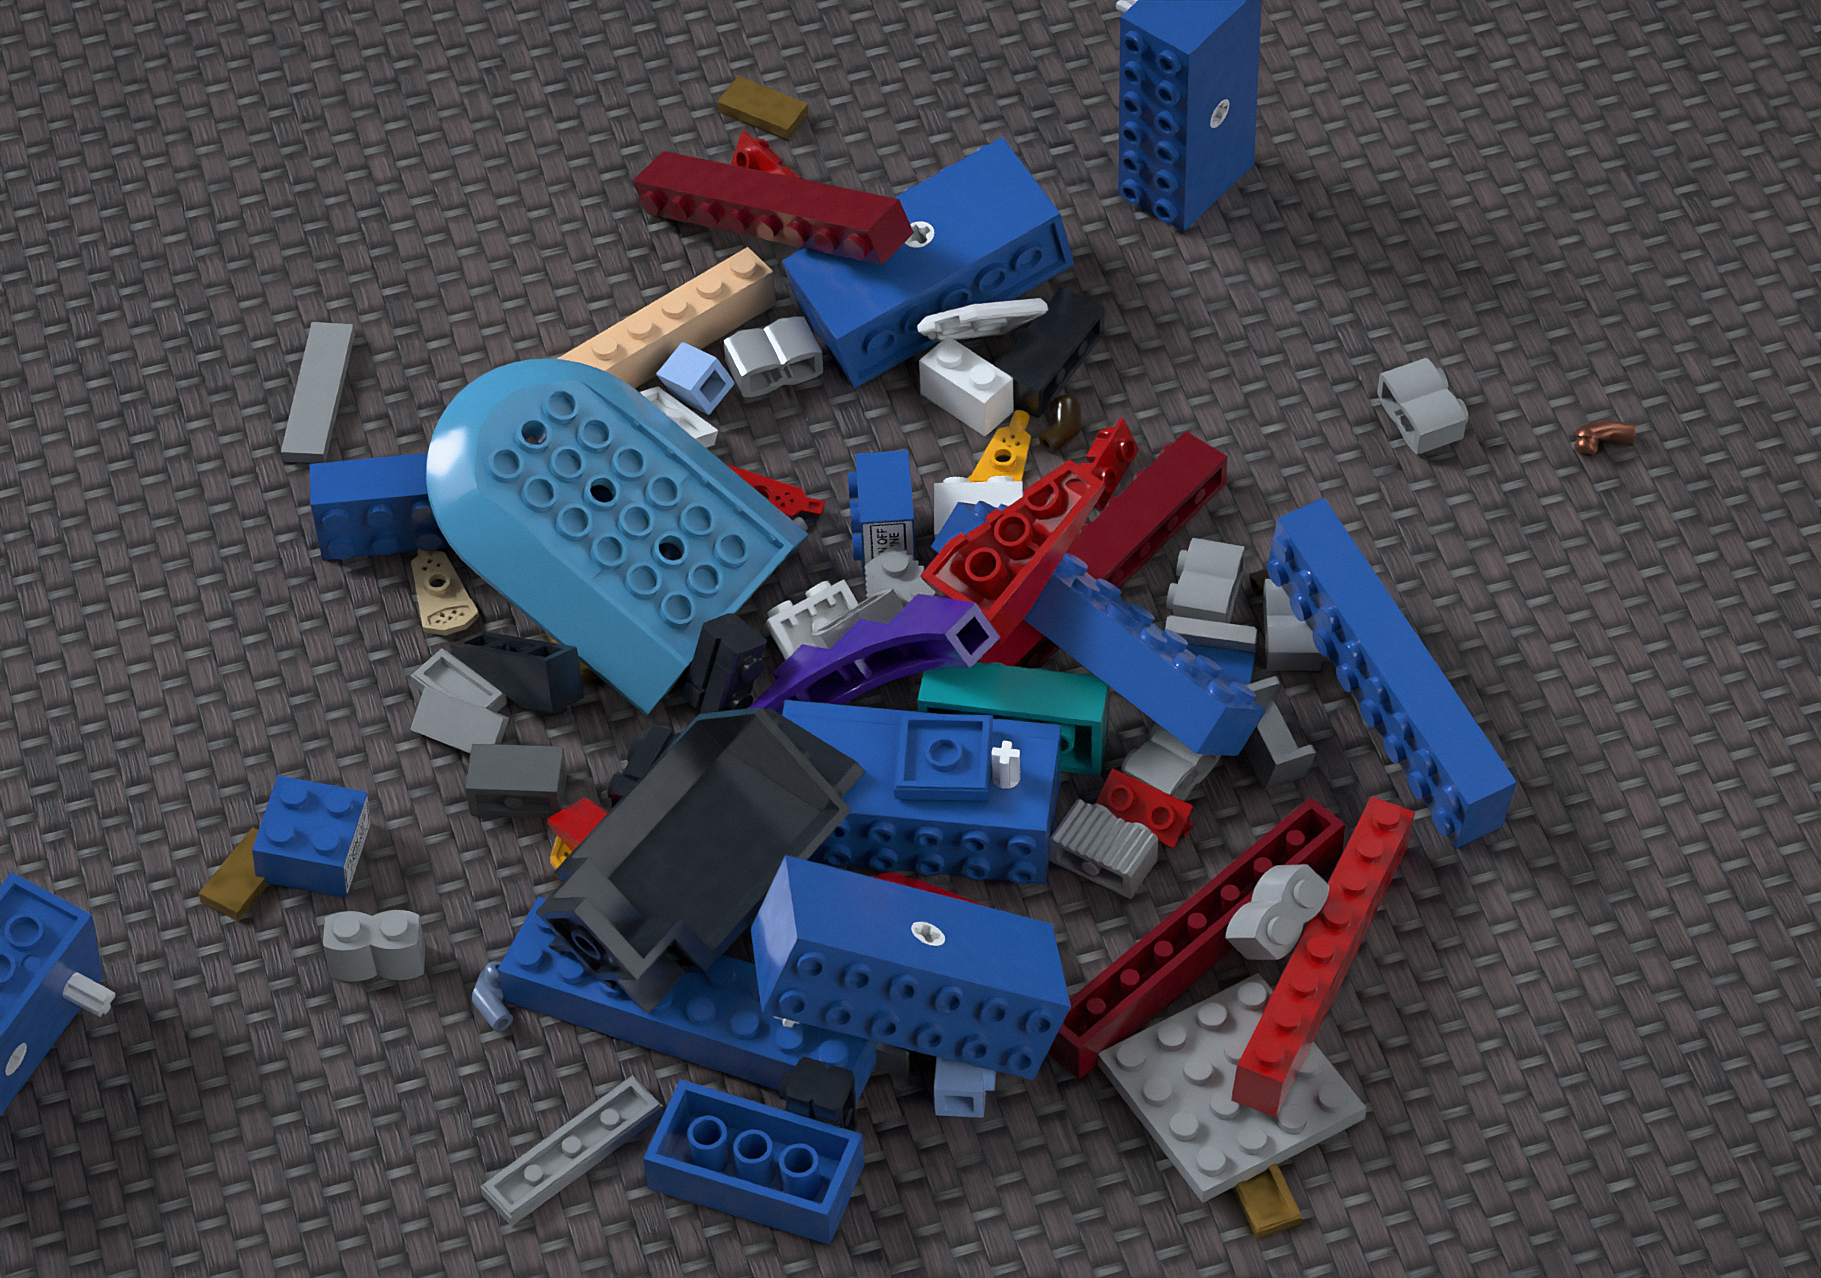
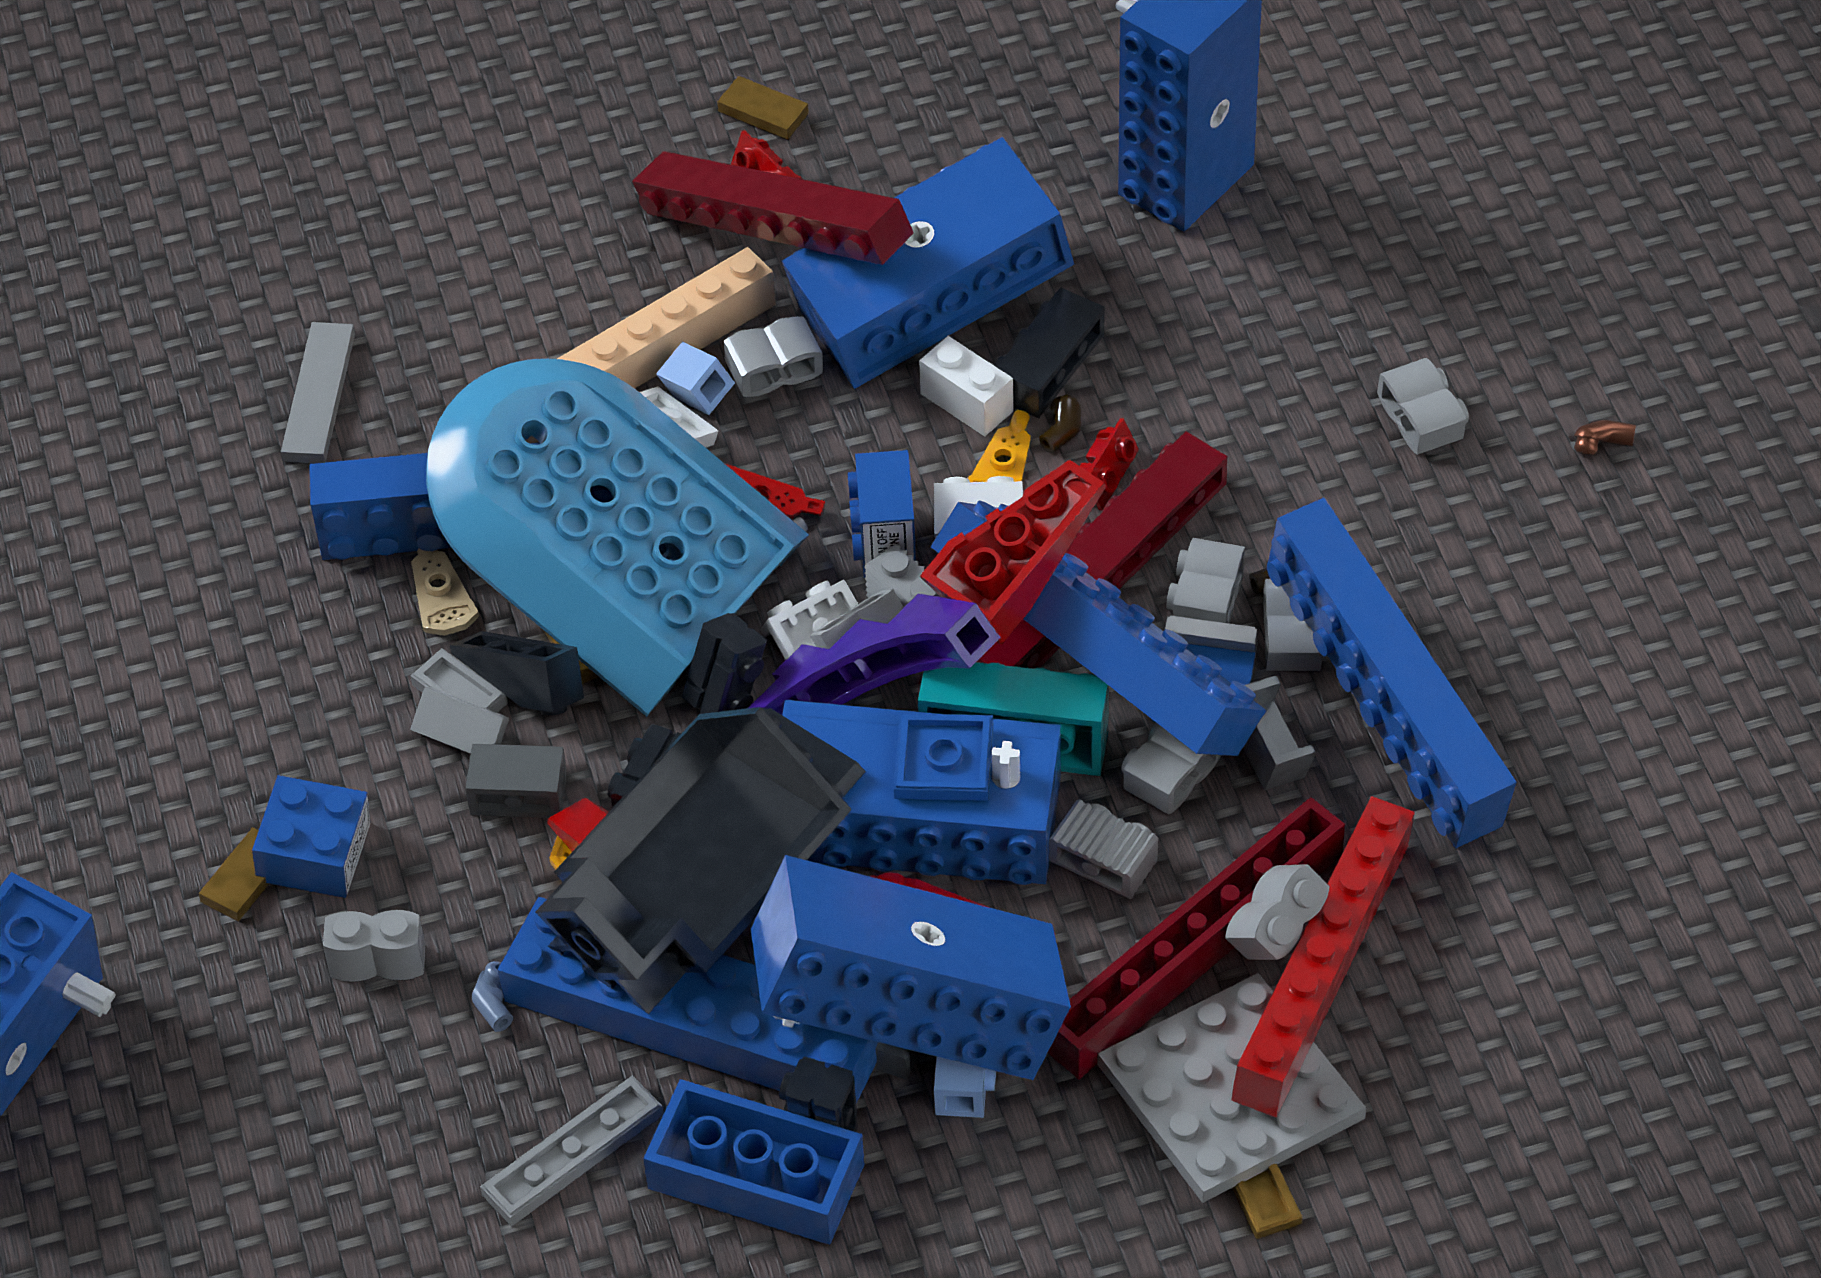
white tile [917,298,1048,342] -> none
red hinge [1095,768,1194,848] -> none

